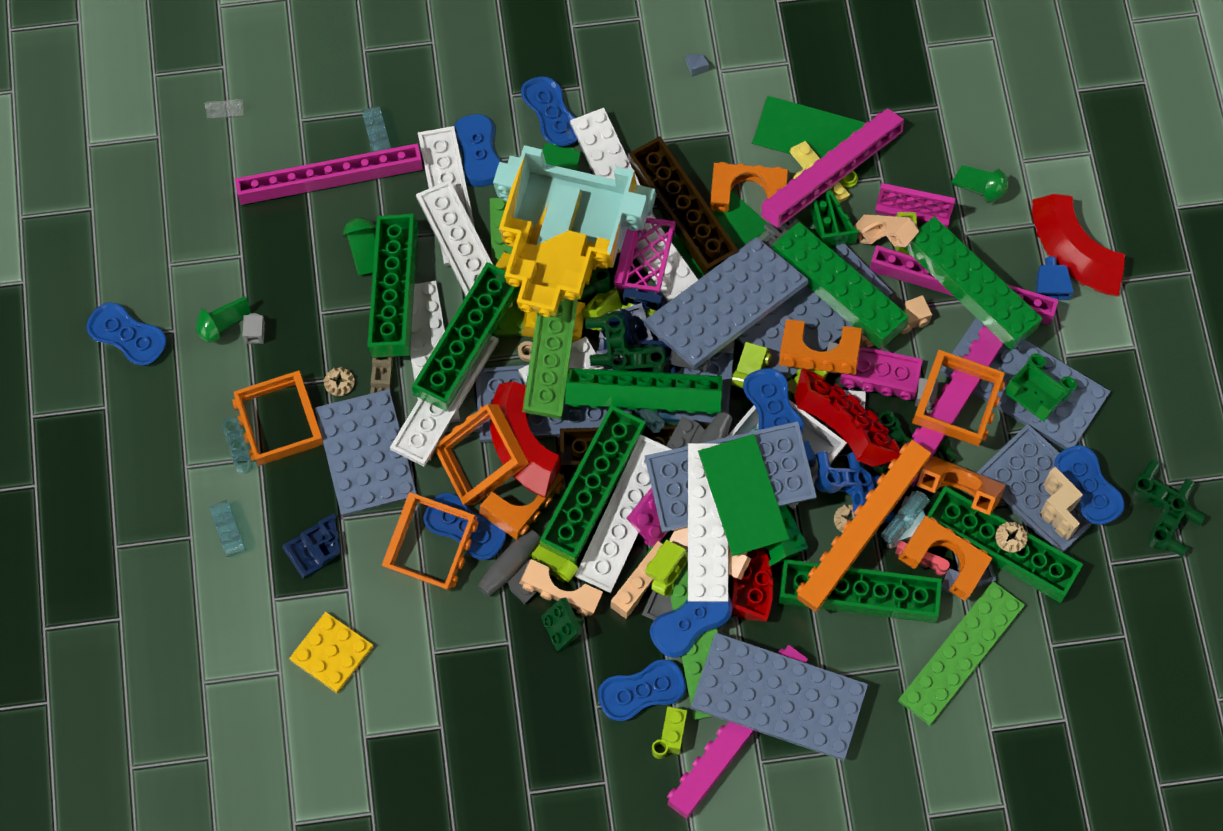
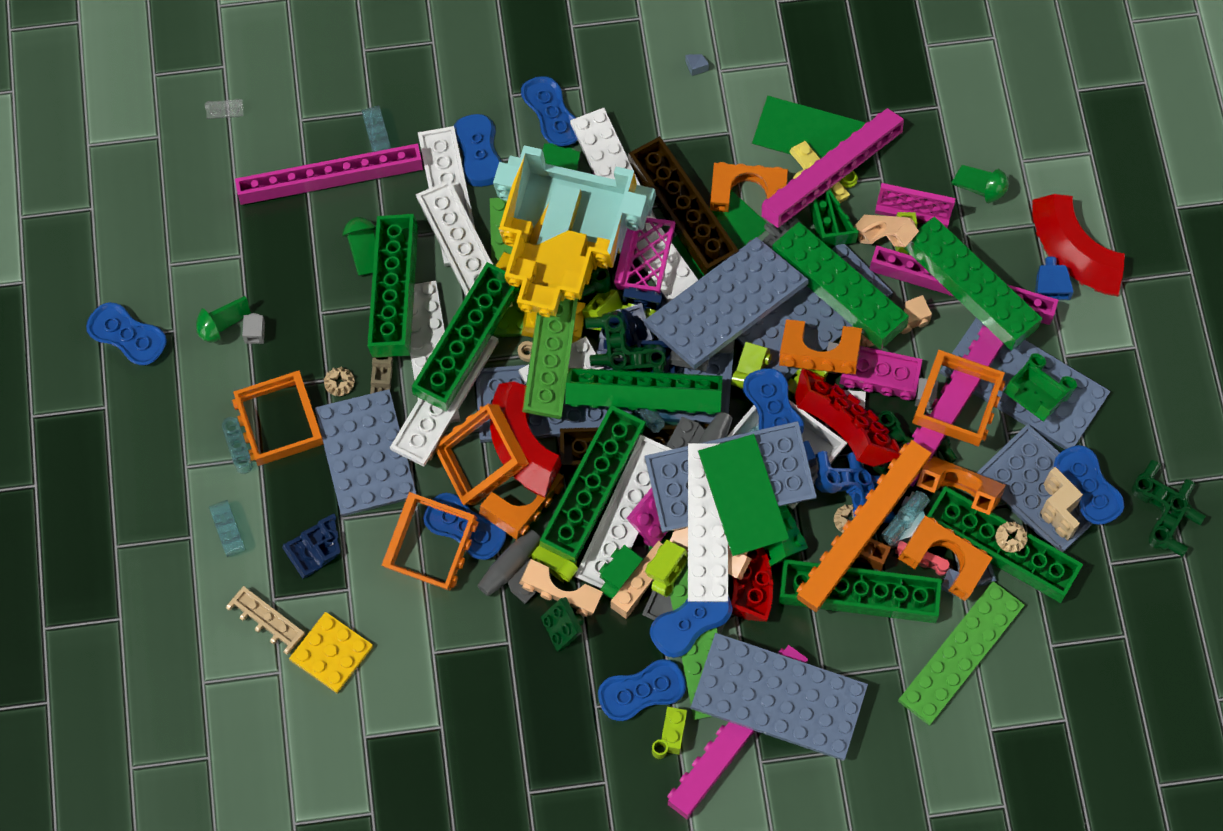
none -> tan hinge [226,586,305,655]
none -> green hinge [599,545,643,599]
none -> dark orange brick [856,539,891,571]

